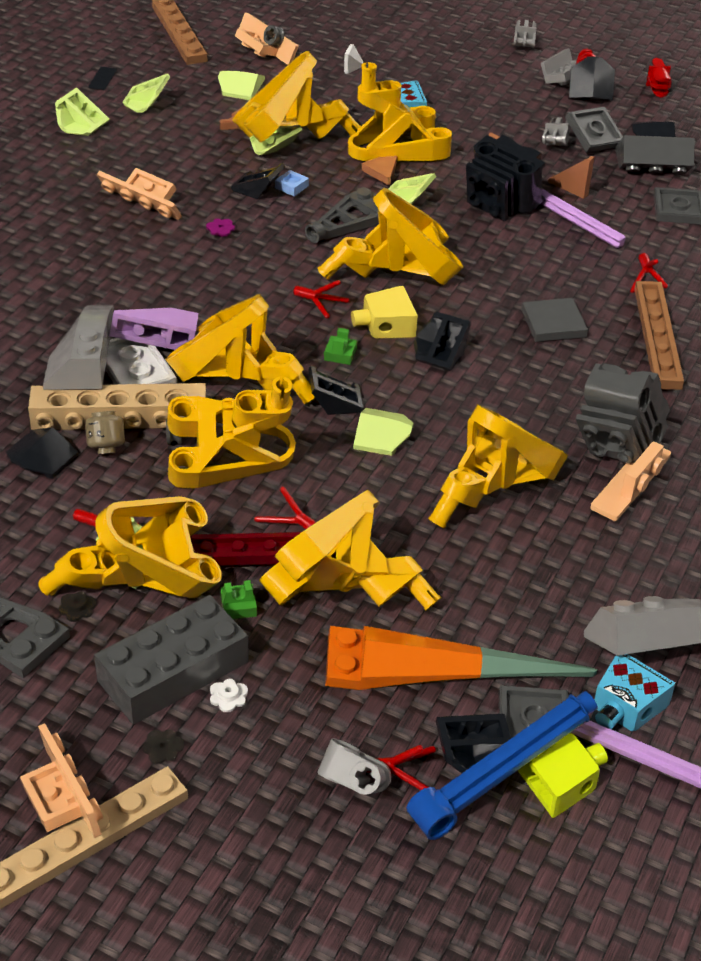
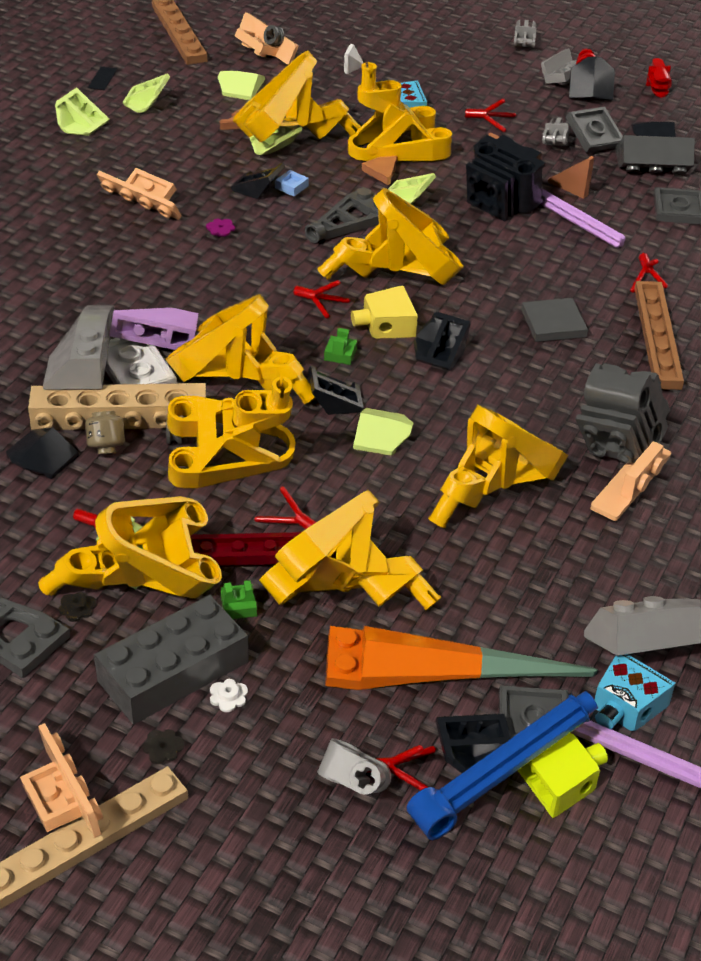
none -> red plant [465,99,516,132]

